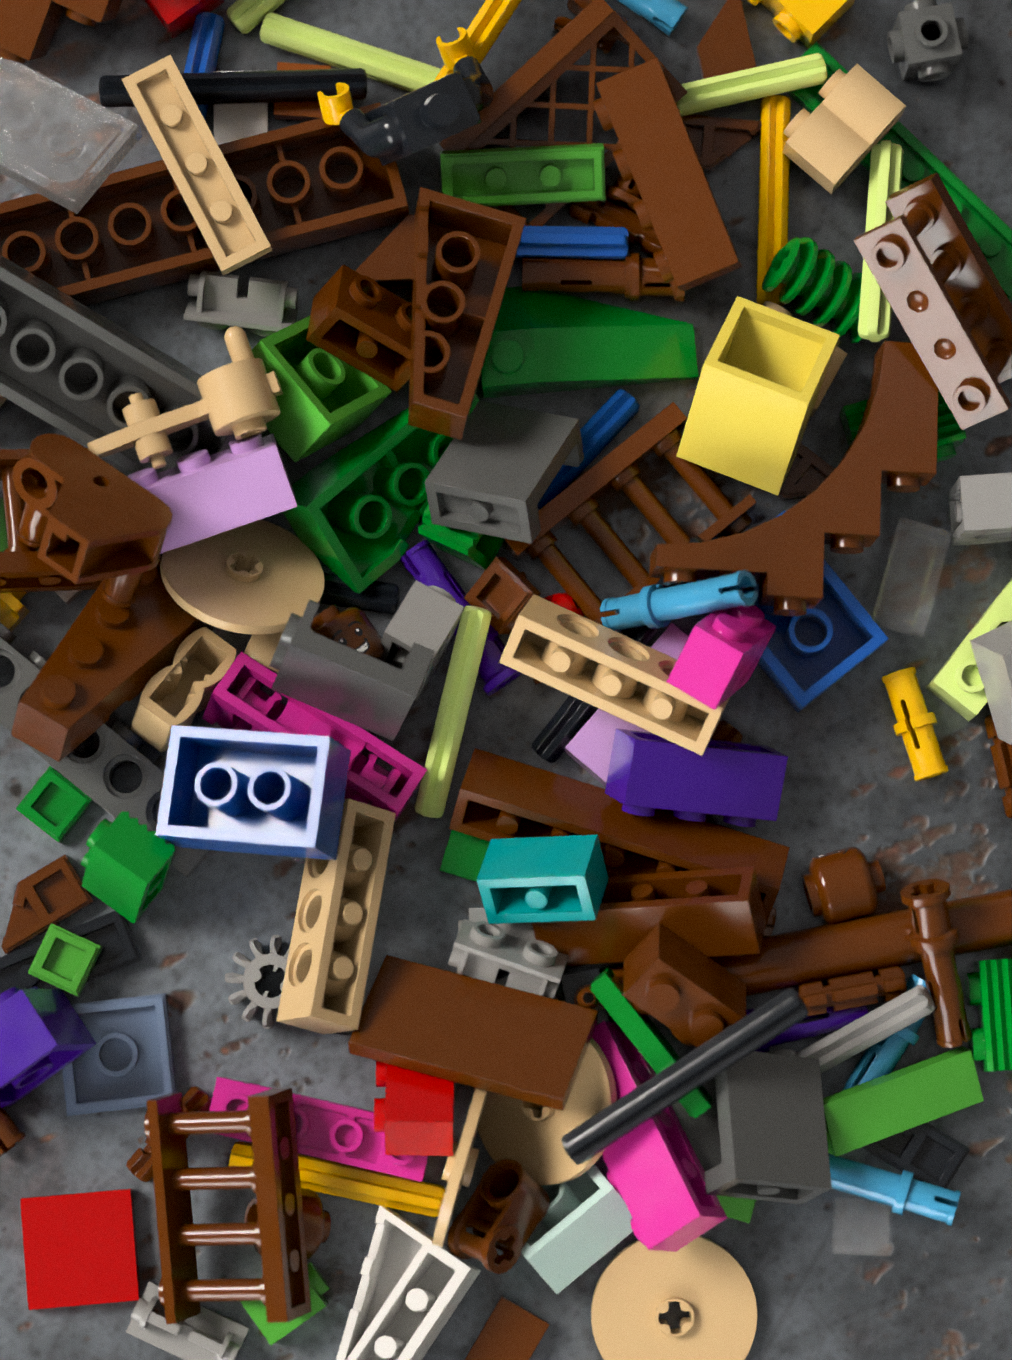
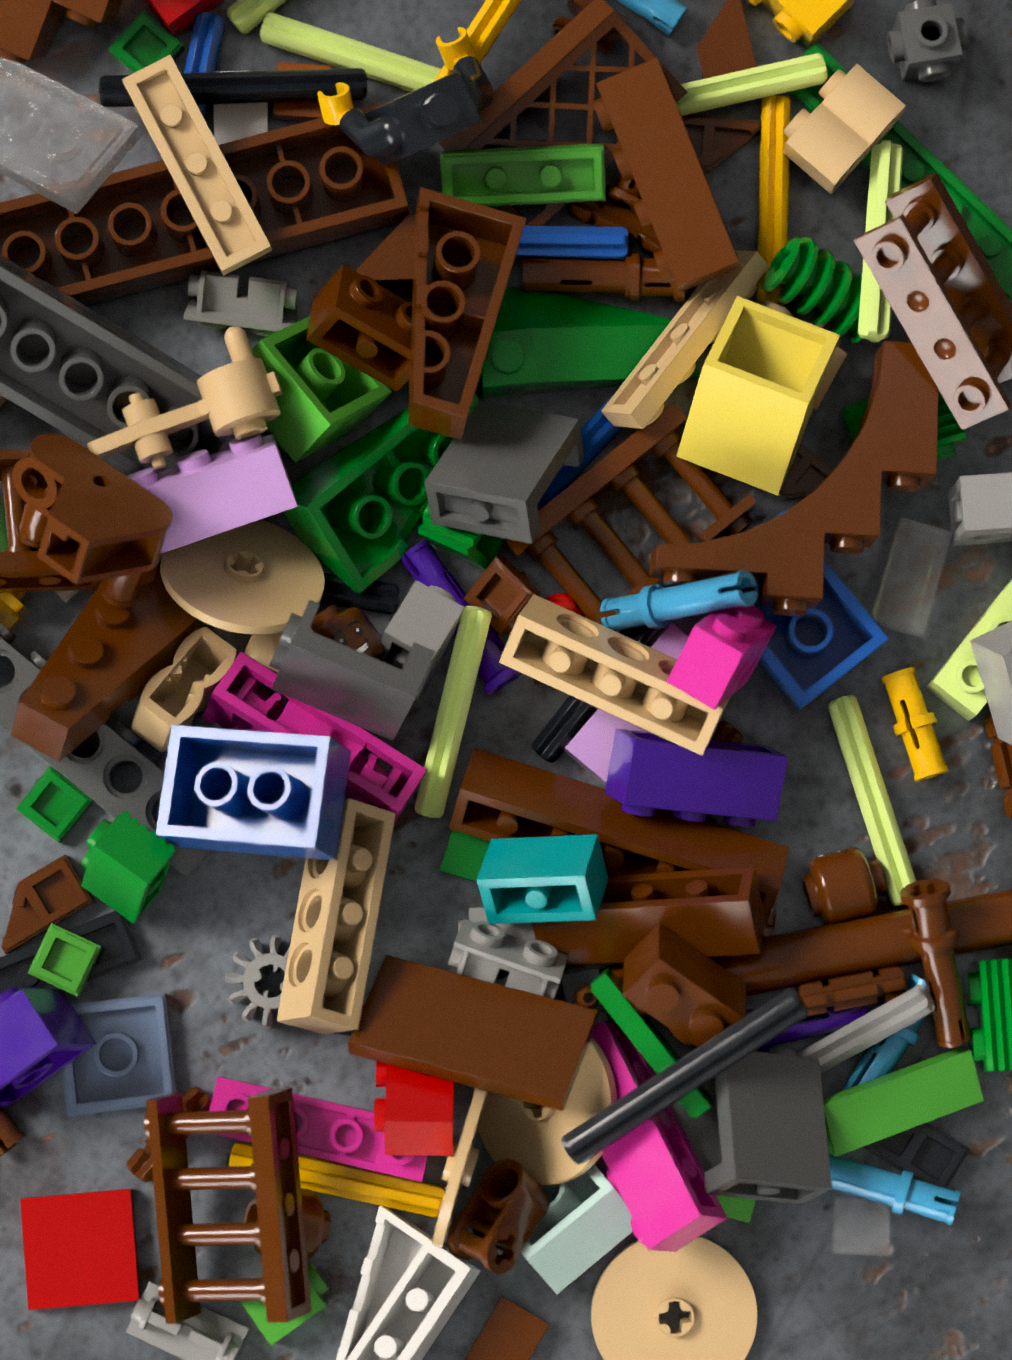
none -> green tile [107,10,185,74]
none -> tan plate [601,250,769,429]
none -> yellowish green axle [828,695,916,906]

